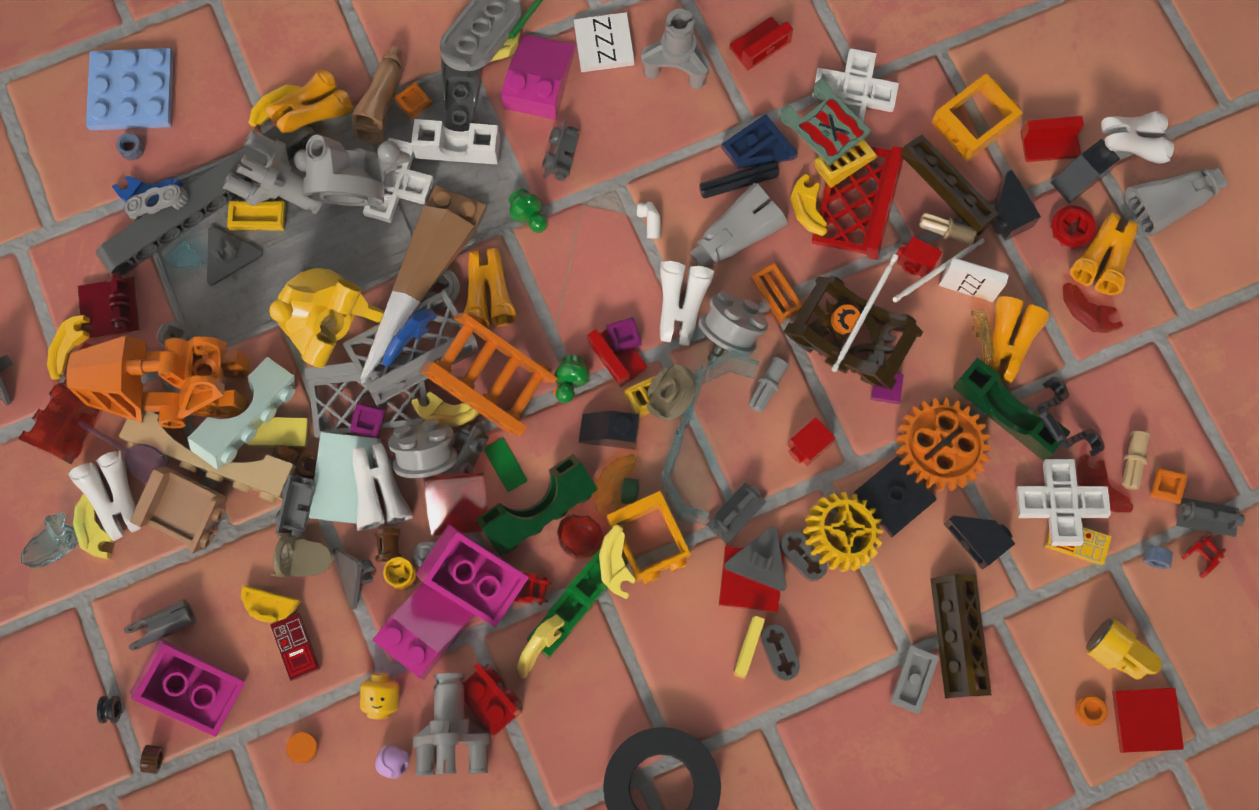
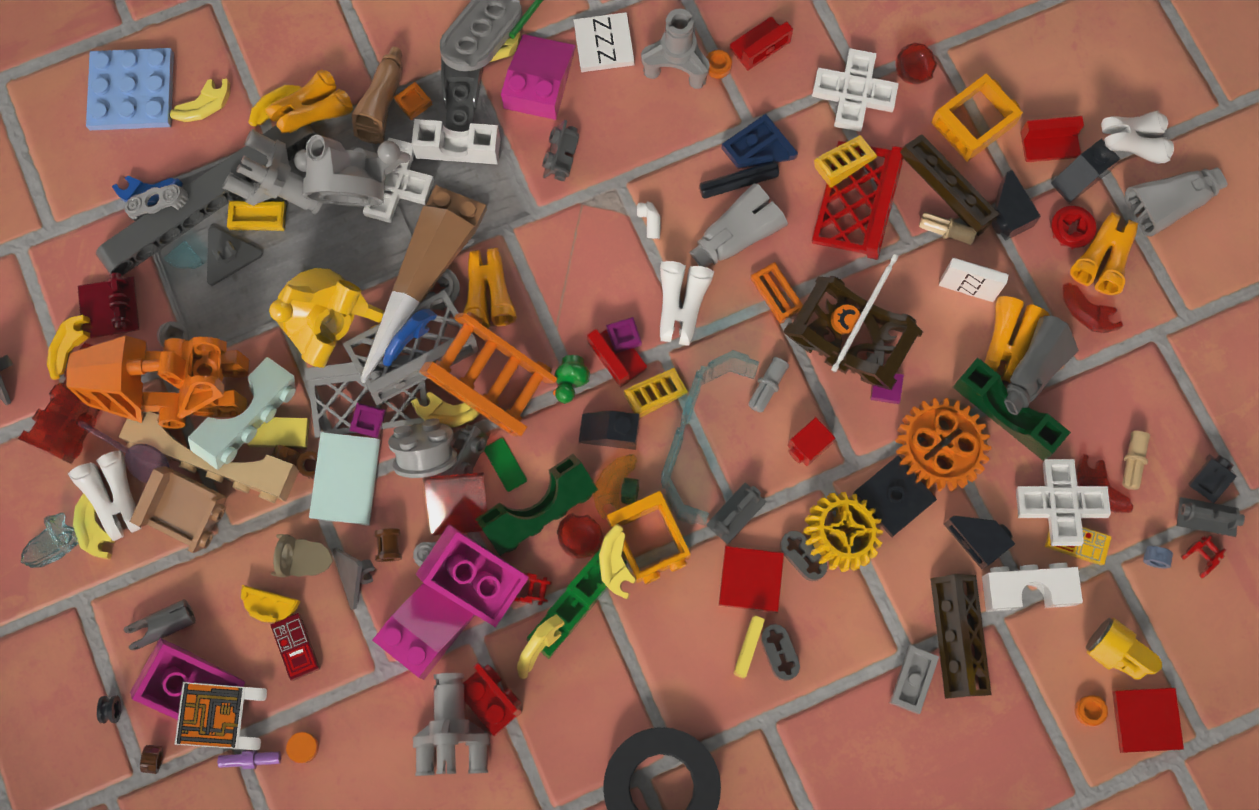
sand blue axle [116,133,145,160] -> none
dark grey hinge [275,475,316,537] -> none
white piece [352,443,413,531] -> none
yellow head [360,673,400,719] -> none
lavender piece [375,744,409,779] -> none
yellow wheel [383,557,417,590] -> none
green animal [509,189,548,233] -> none
dark tan tile [647,363,697,421] -> none
light grey wheel [699,291,768,364] -> none
dark grey piece [724,526,786,591] -> none
sand green flag [780,79,871,166] -> none
yellow piece [790,173,827,236] -> none
white piece [893,238,985,302] -> none
red brick [896,236,943,284] -> none
clear yellow piece [971,309,994,368] -> none
black piece [1037,377,1105,456] -> none
orange tile [1151,468,1188,505] -> none
none -> light yellow piece [170,79,230,122]
none -> flag [174,682,267,750]
none -> medium lavender bar [217,750,281,769]
none -> orange tile [706,50,732,79]
none -> clear red hair [895,42,937,85]
none -> white arch [982,563,1083,612]
none -> dark grey piece [1004,316,1079,415]
none -> black bracket [1188,454,1237,503]

